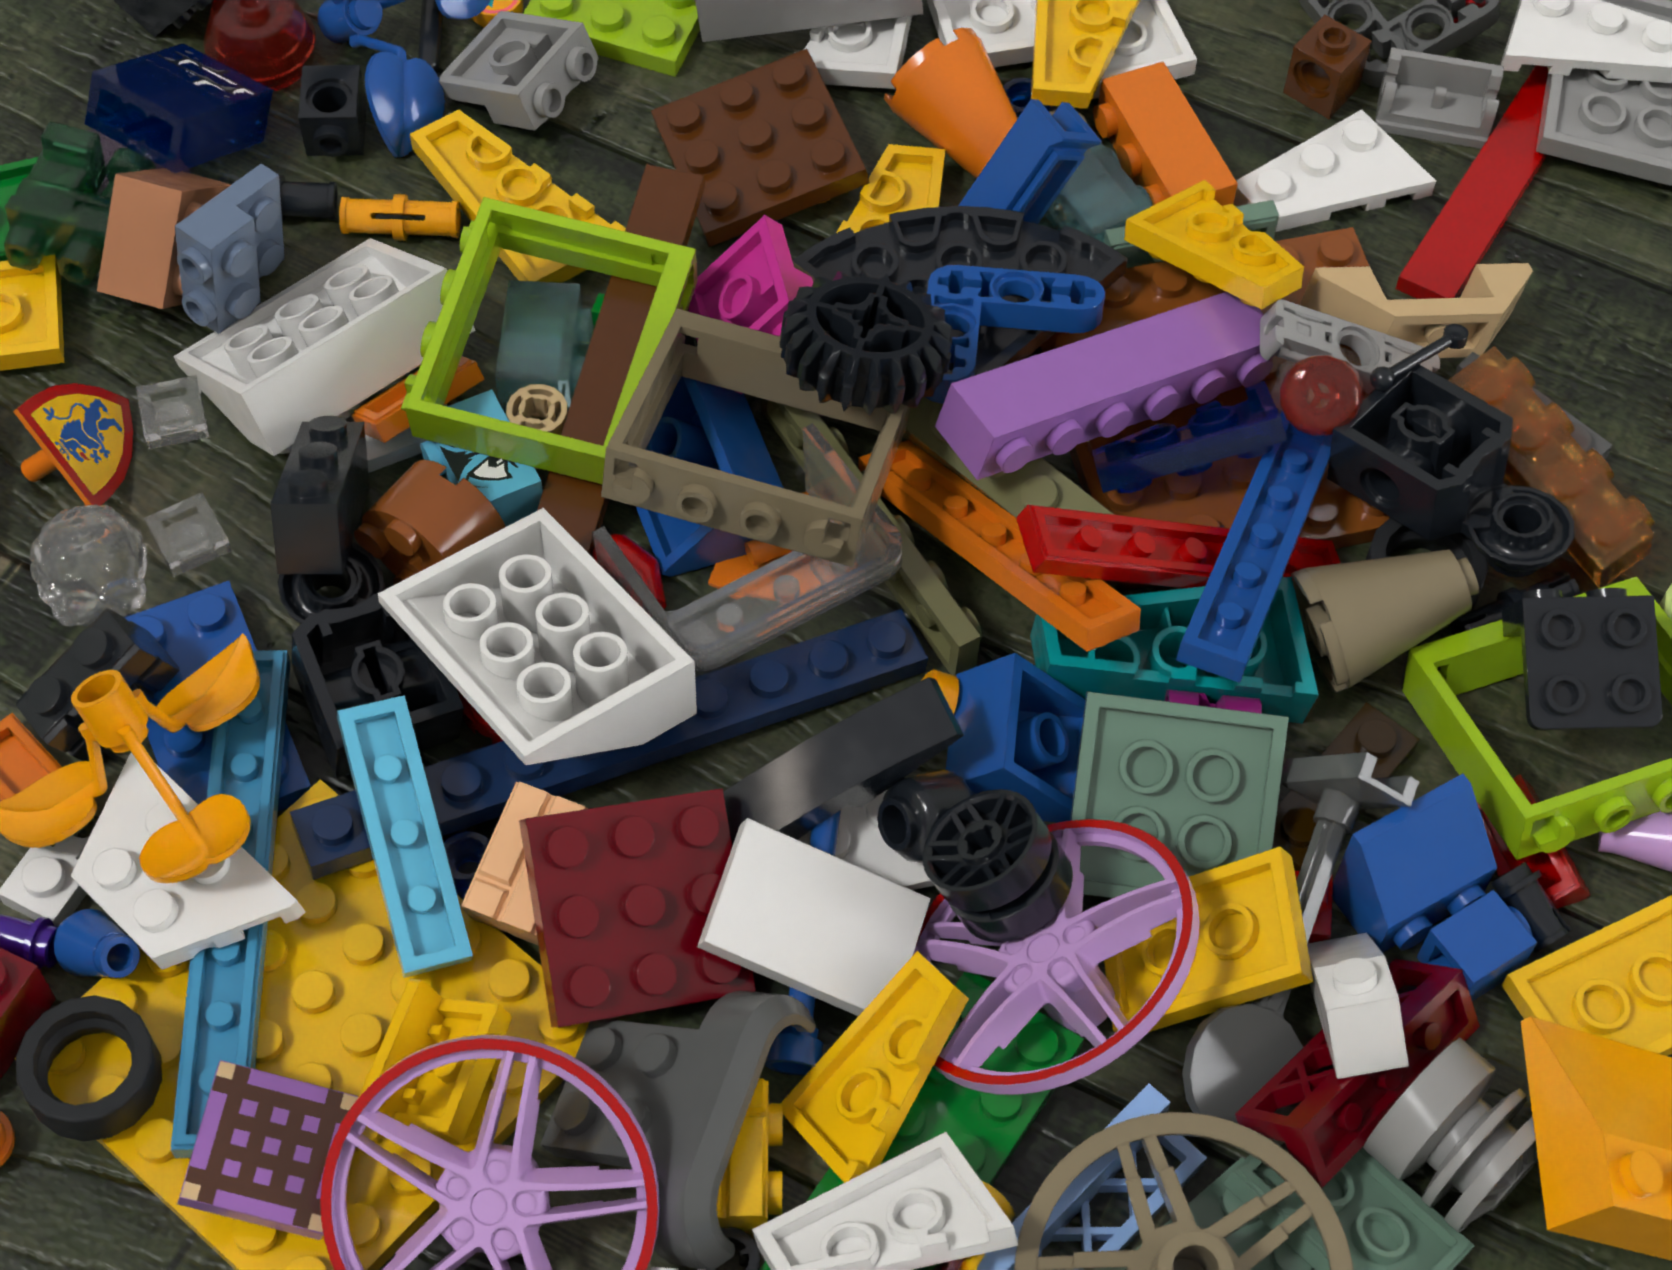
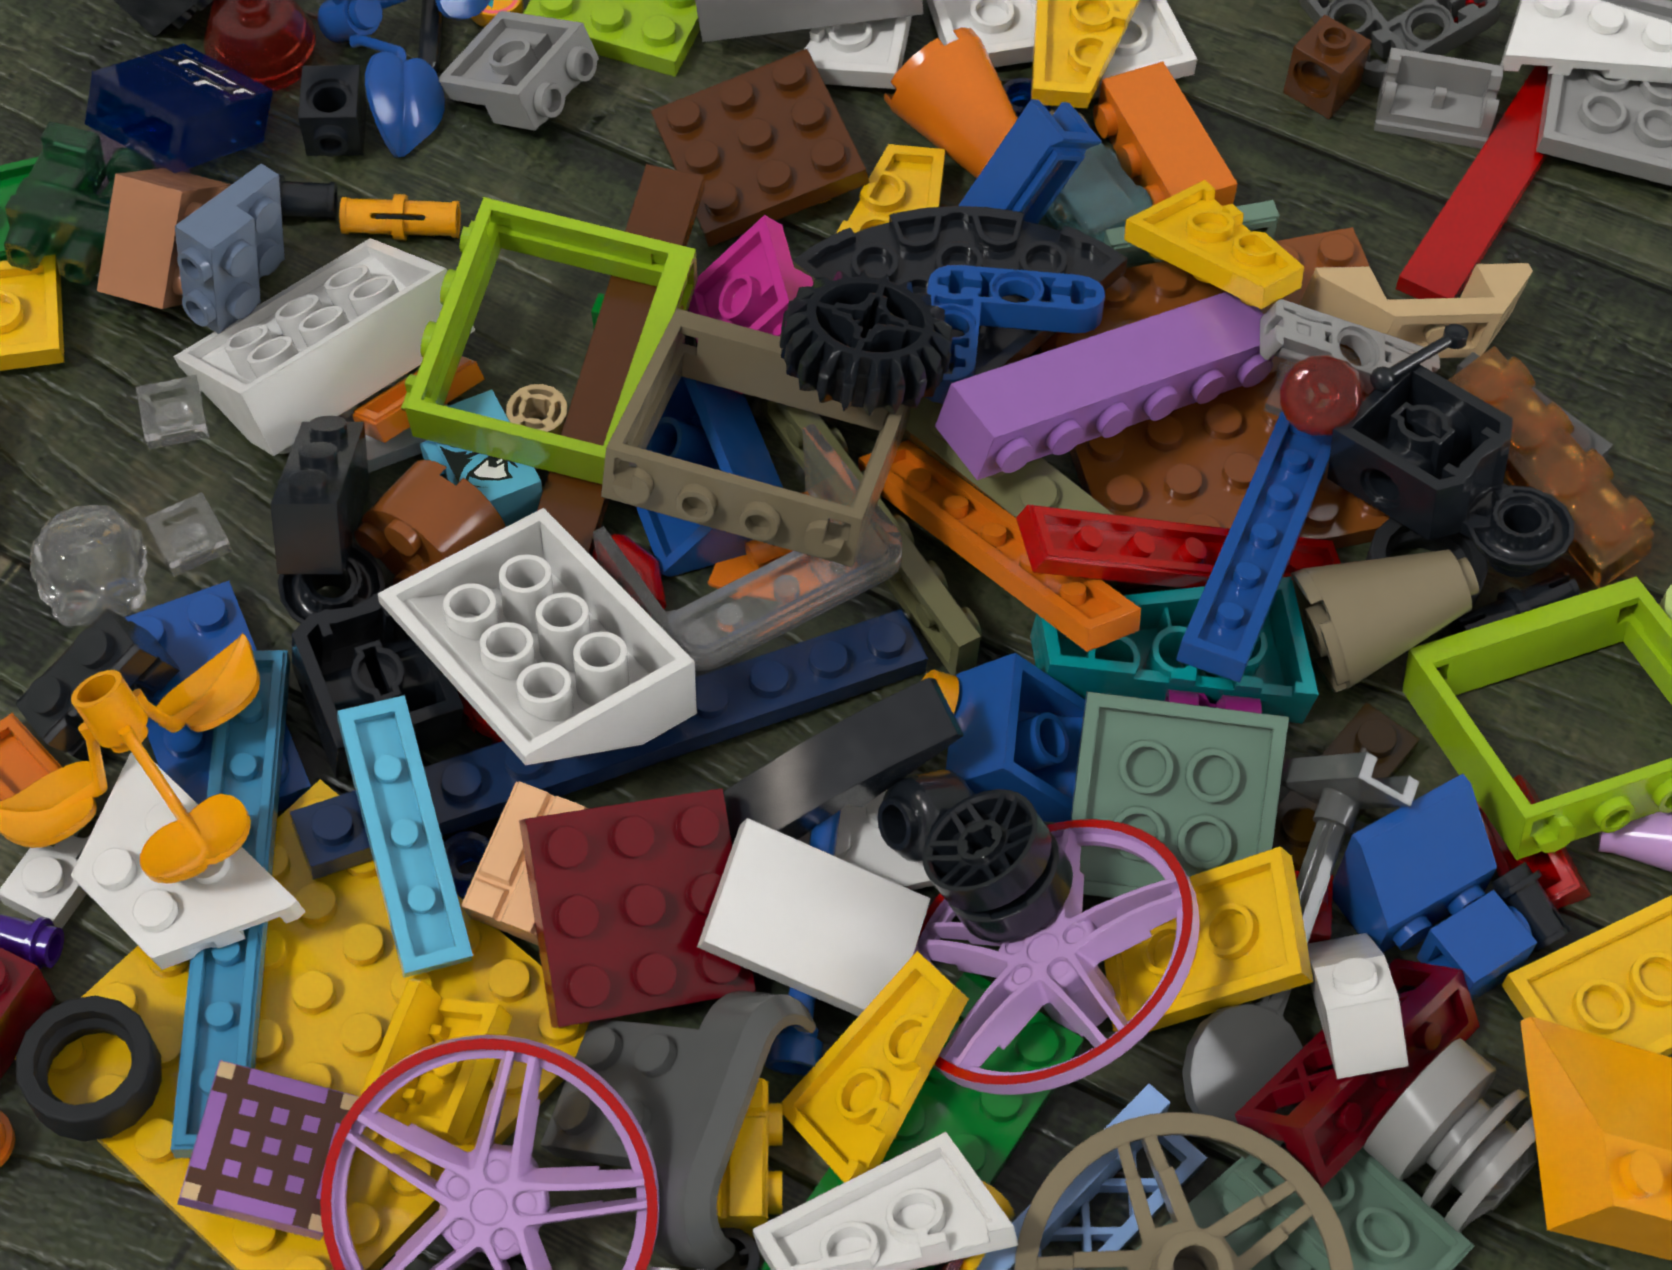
shield [13,383,133,513] -> none
blue cone [54,909,140,978] -> none
yellow wing [410,109,626,298] -> none
clear light blue brick [495,280,593,413] -> none
clear blue wing [1092,381,1287,493] -> none
white wing [1234,109,1436,232] -> none
black bracket [1502,588,1662,731] -> none

